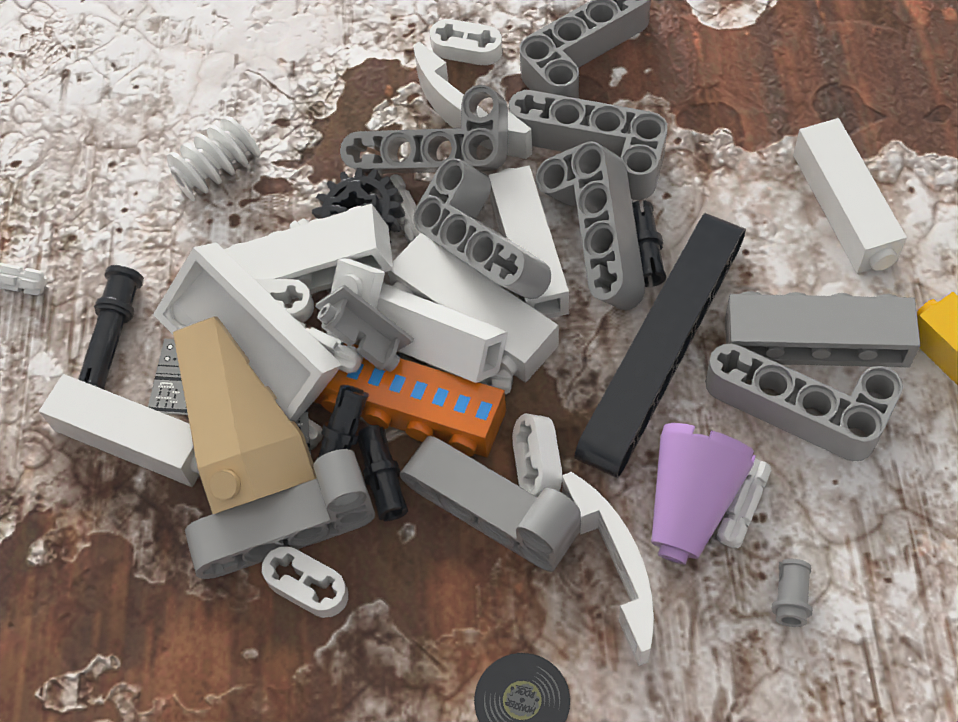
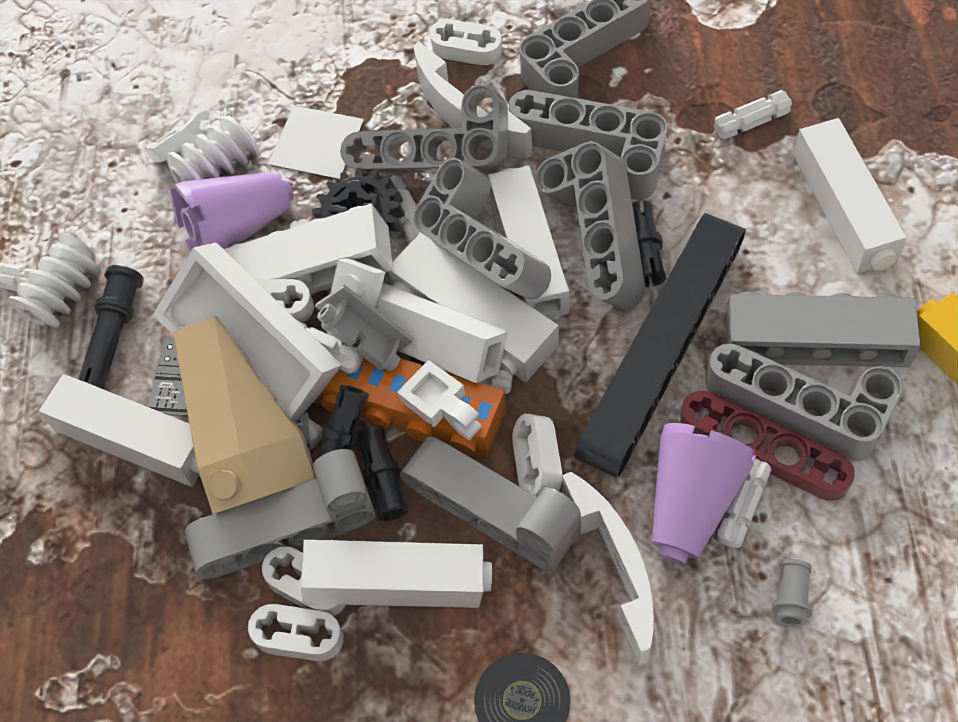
none -> white piece [8,233,102,328]
none -> white plate [145,111,210,162]
none -> lavender cone [170,172,294,251]
none -> white beam [248,604,343,661]
none -> white sticker [268,106,364,179]
none -> white brick [301,540,492,608]
none -> white plate [397,360,482,440]
none -> dark red beam [680,391,855,501]
none -> white axle [714,90,792,139]

